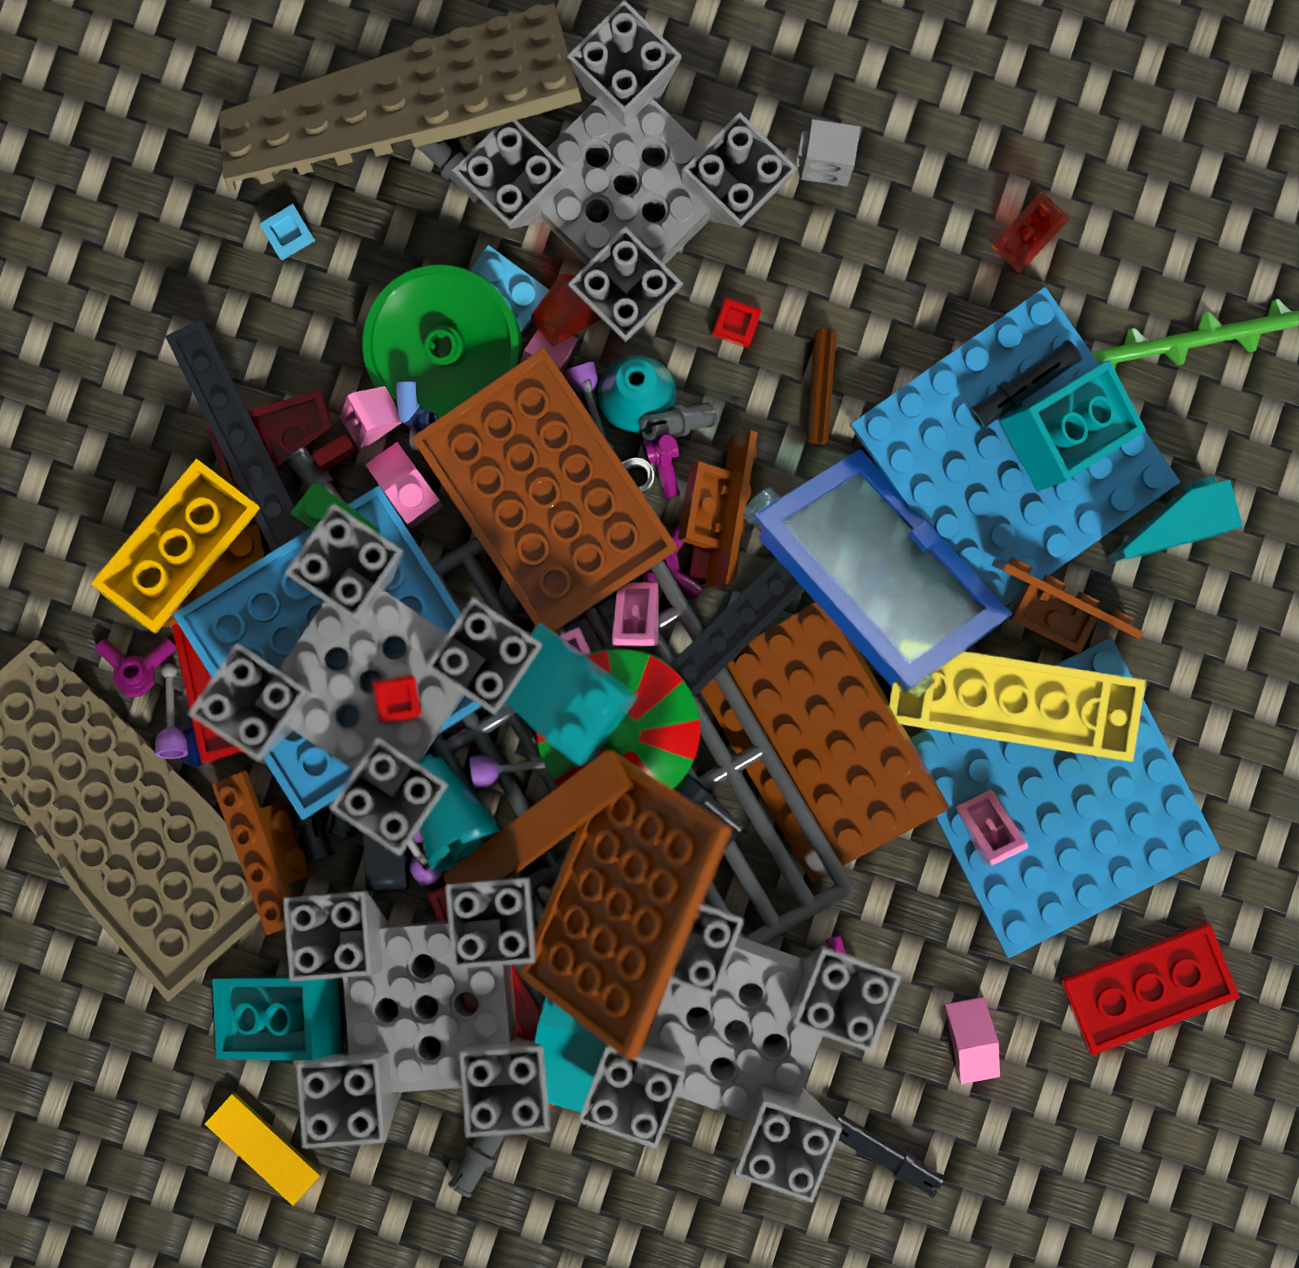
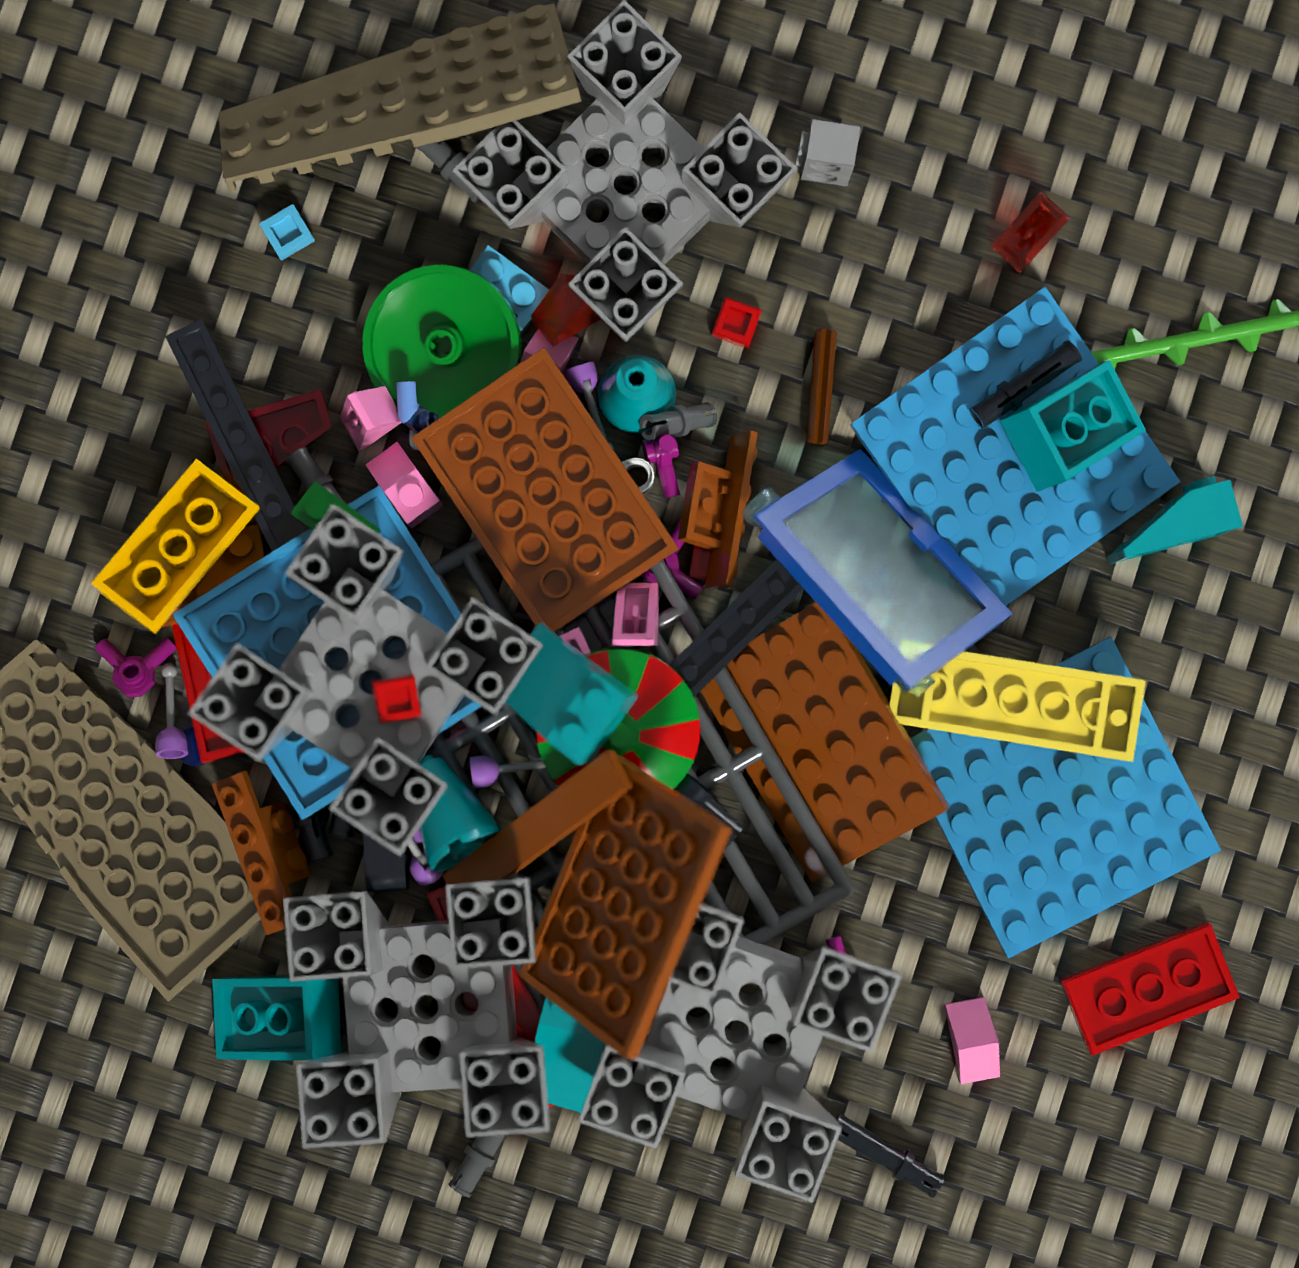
yellow tile [205,1092,322,1206] -> none
red tile [312,435,359,472] -> none
bright pink slope [956,789,1028,866] -> none
dark orange bracket [991,557,1144,654] -> none

